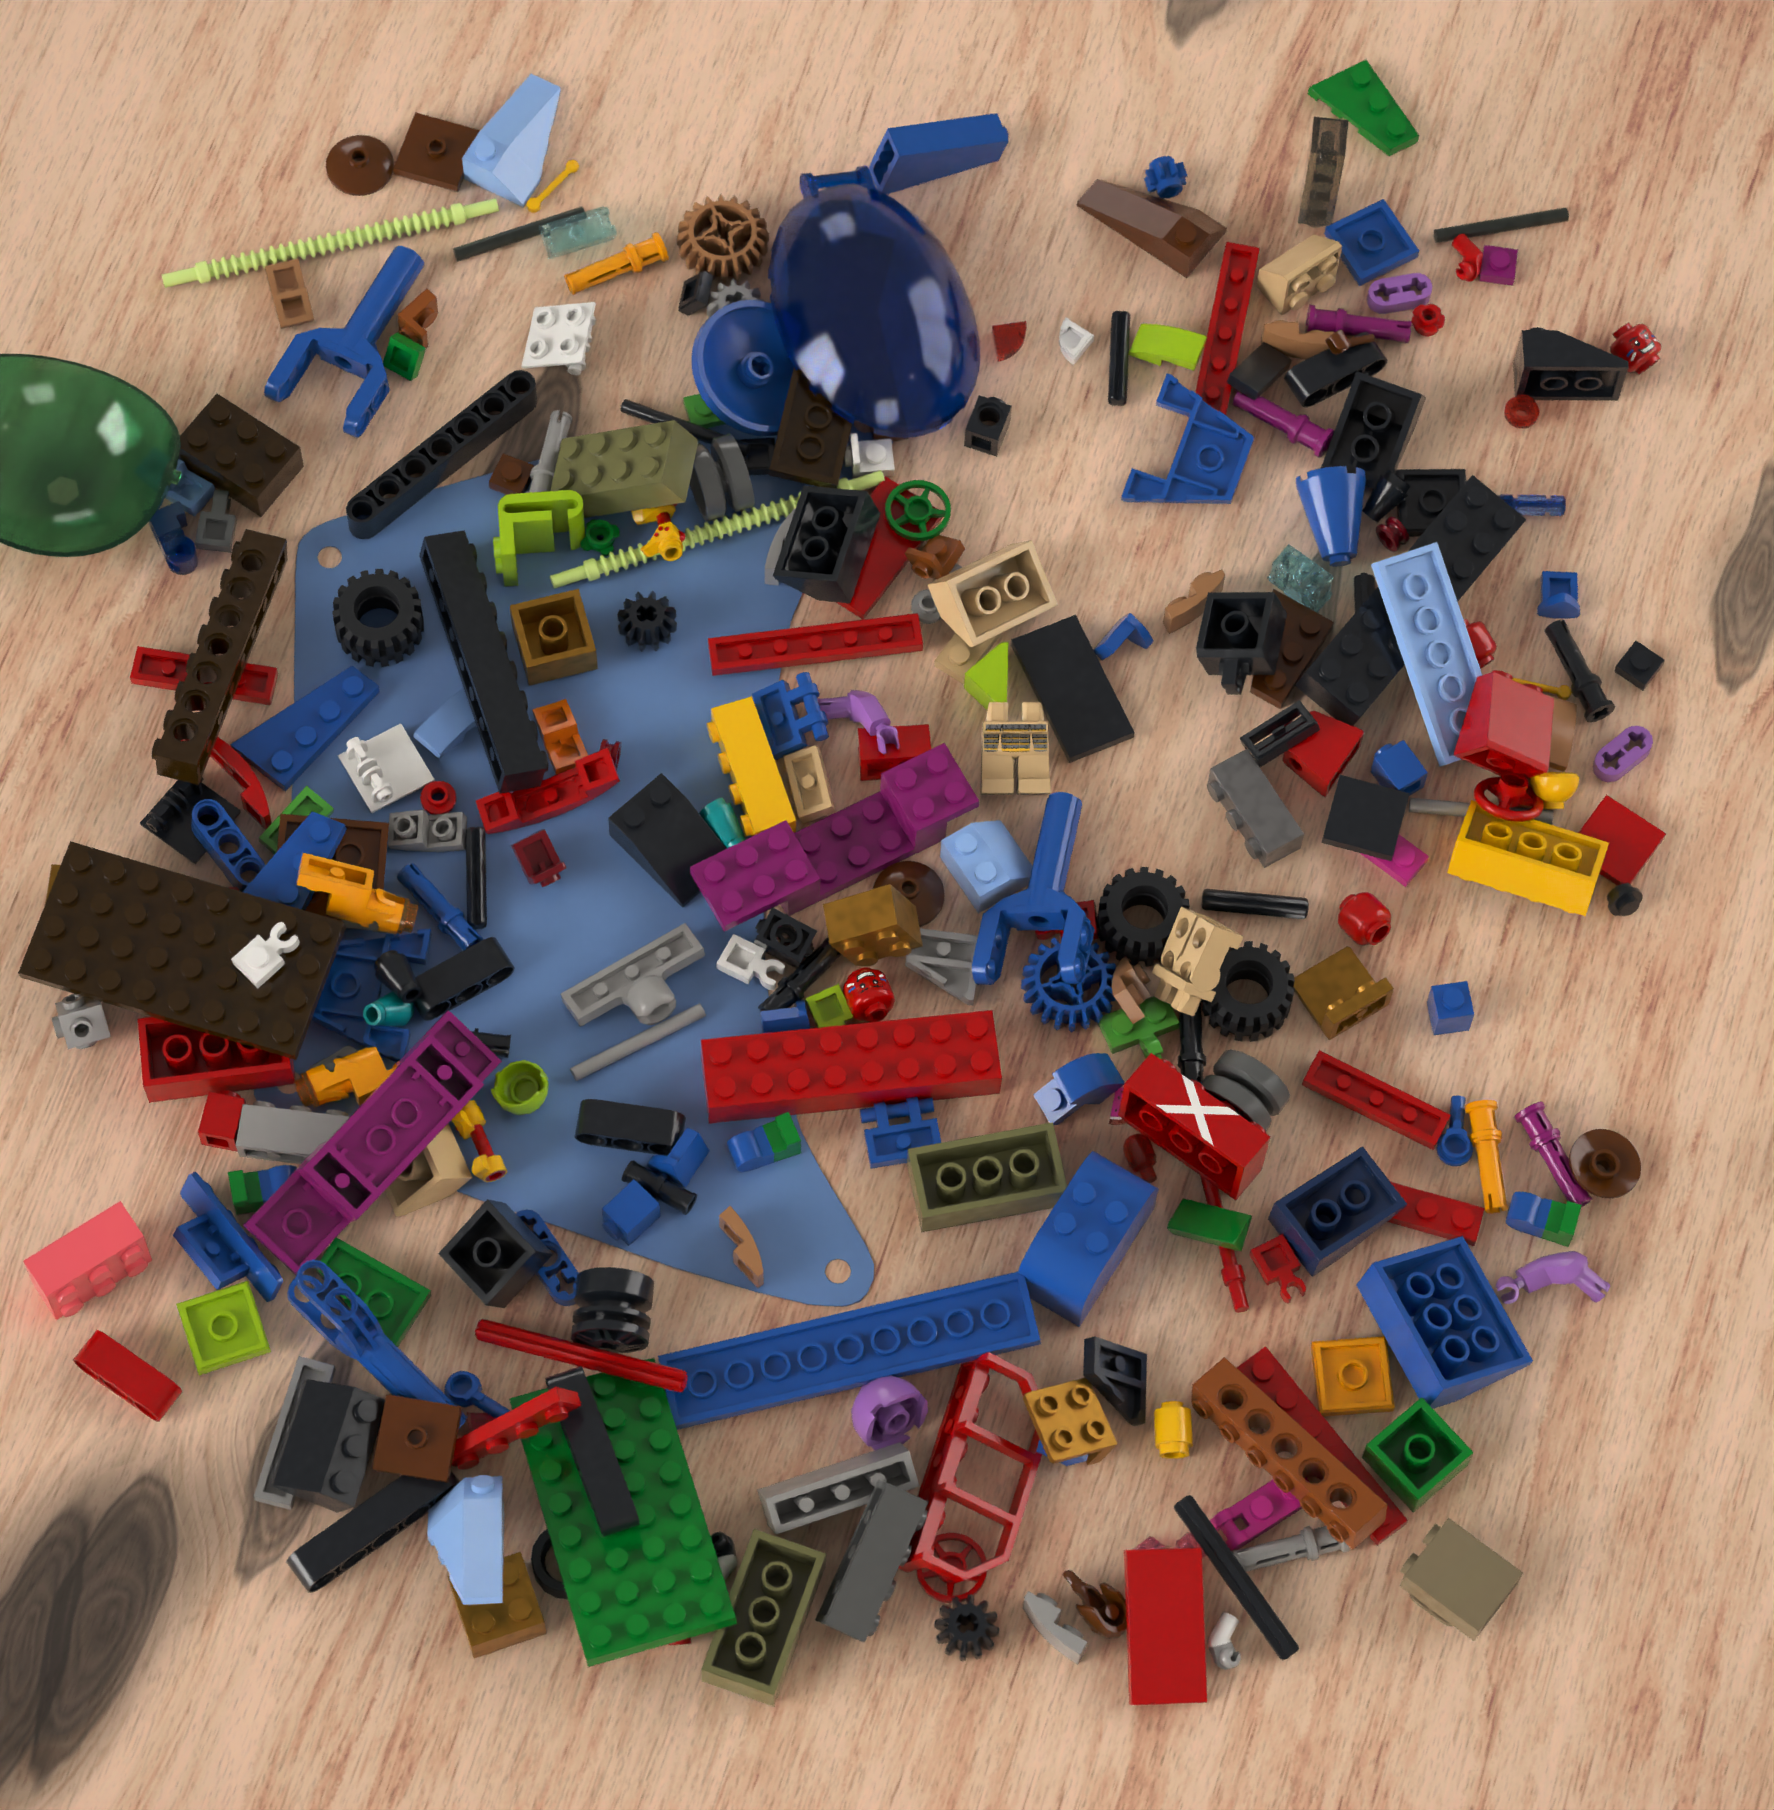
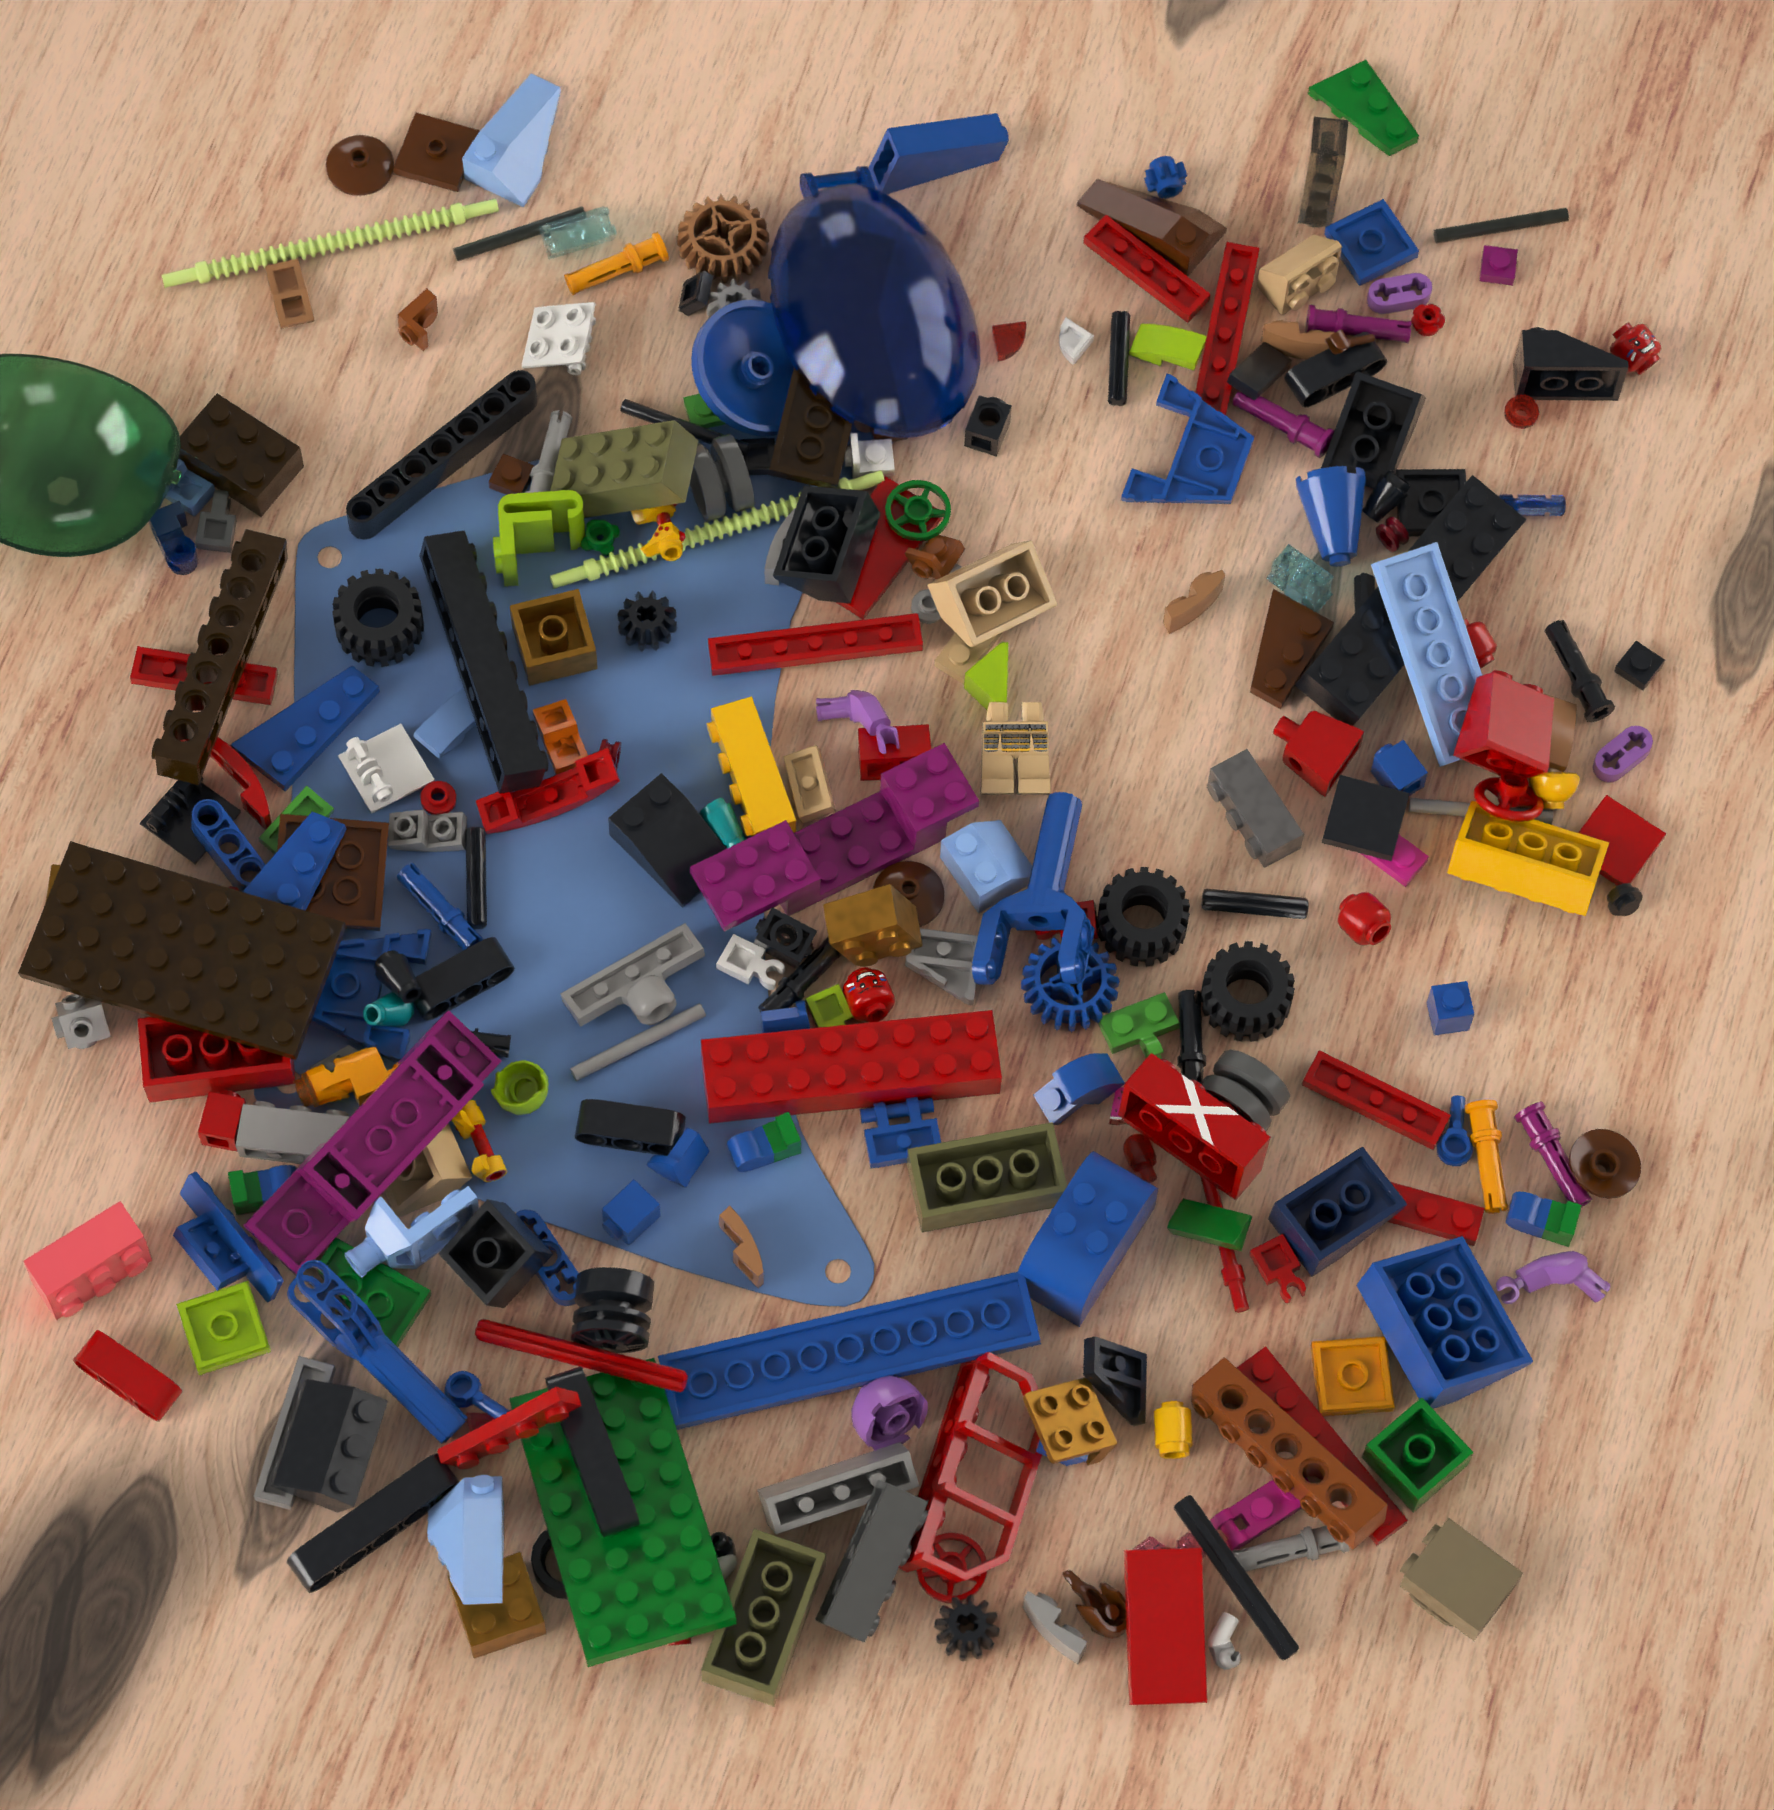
white plate [231,922,300,988] -> none
blue piece [264,246,425,438] -> none
light orange plate [297,853,418,935] -> none
reddish brown plate [372,1394,462,1483] -> none
green plate [383,332,426,381] -> none
dark red bracket [511,829,567,887] -> none
yellow hinge [527,160,579,213] -> none
black pin [622,1160,697,1215] -> none
blue plate [752,672,829,760] -> none
black tile [1011,615,1135,763] -> none
blue tile [1093,613,1153,660] -> none
medium nougat slope [1112,956,1151,1024] -> none
tan hips [1152,906,1244,1016] -> none
black hinge [1196,592,1287,695] -> none
black tile [1240,700,1320,767] -> none
pearl gold bracket [1293,946,1394,1040] -> none
red arm [1452,234,1483,282] -> none
yellow hinge [1506,672,1572,700] -> none
blue tile [1537,571,1580,619] -> none
none -> light blue plate [345,1186,479,1278]
none -> red plate [1083,215,1211,323]

